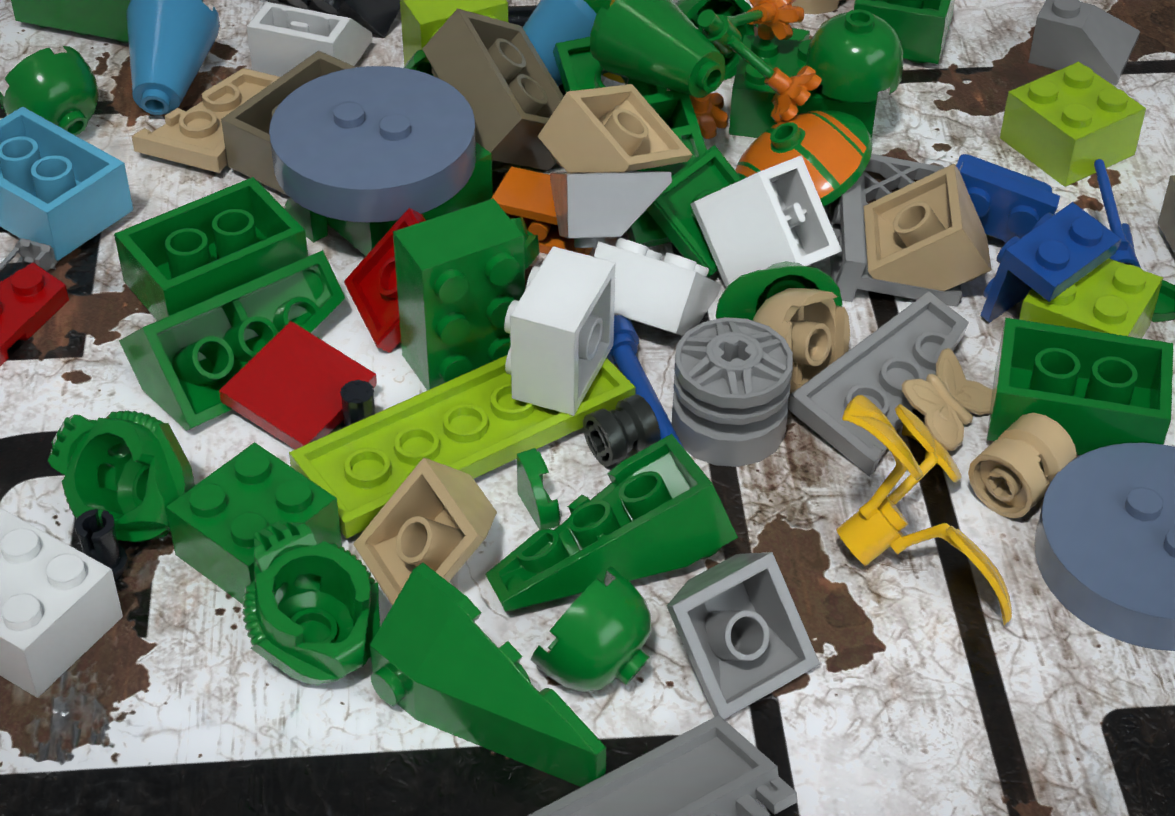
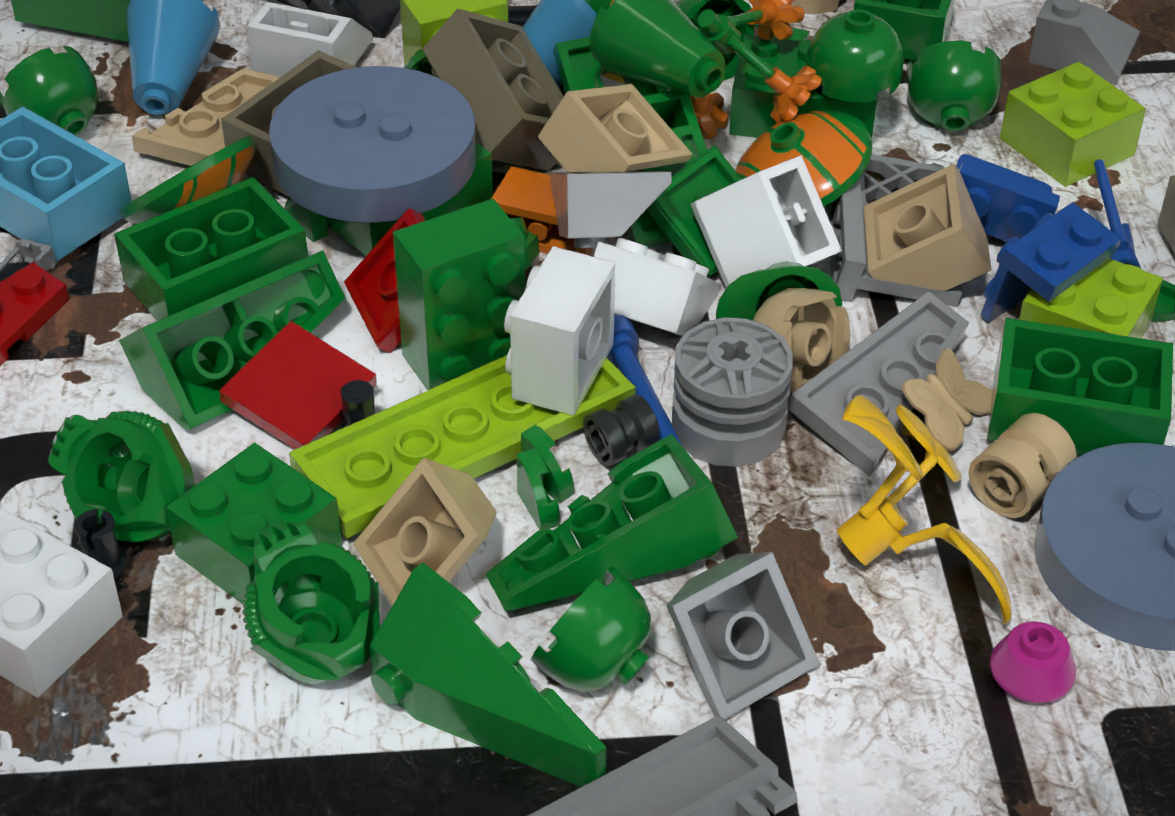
none -> green dish [119,135,256,224]
none -> green tile [521,424,575,504]
none -> green cylinder [907,40,1002,131]
none -> dark pink cone [990,621,1076,703]

